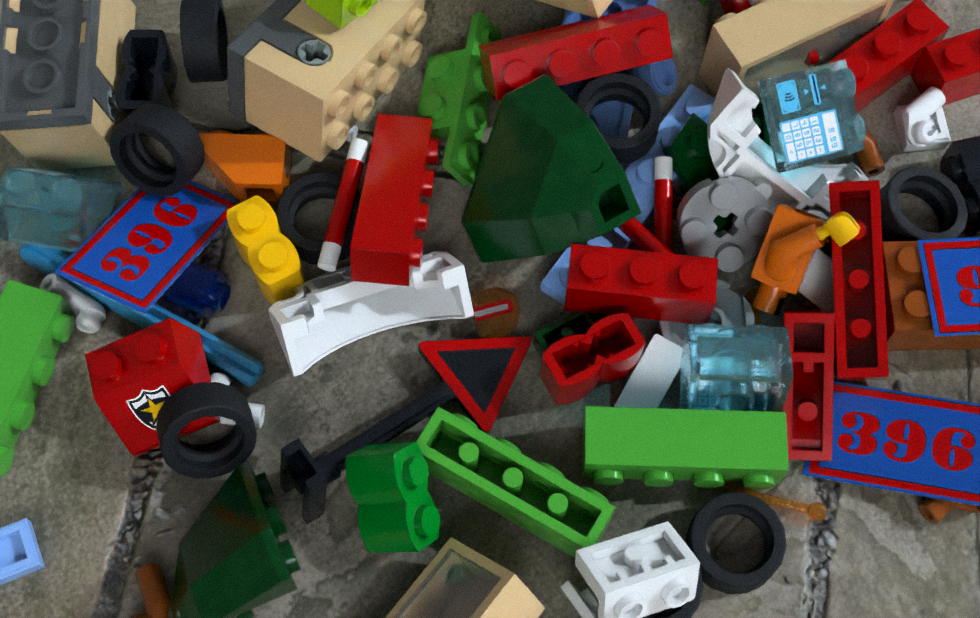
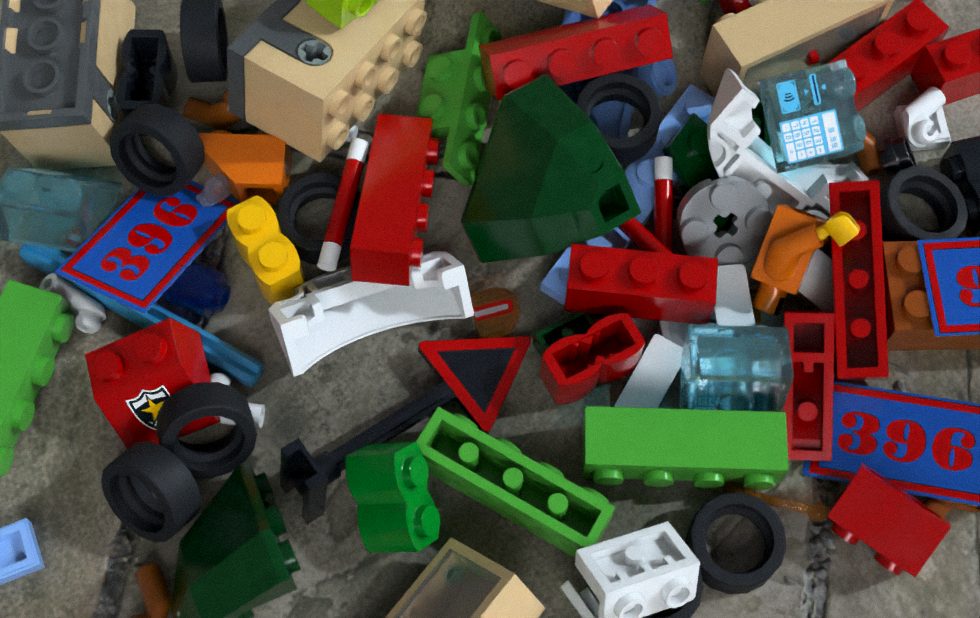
none -> black tyre [101,441,201,542]
none -> dark orange arm [183,90,241,129]
none -> clear piece [196,173,231,207]
none -> white sticker [714,264,756,332]
none -> red brick [827,462,951,577]
none -> black plate [879,136,917,176]

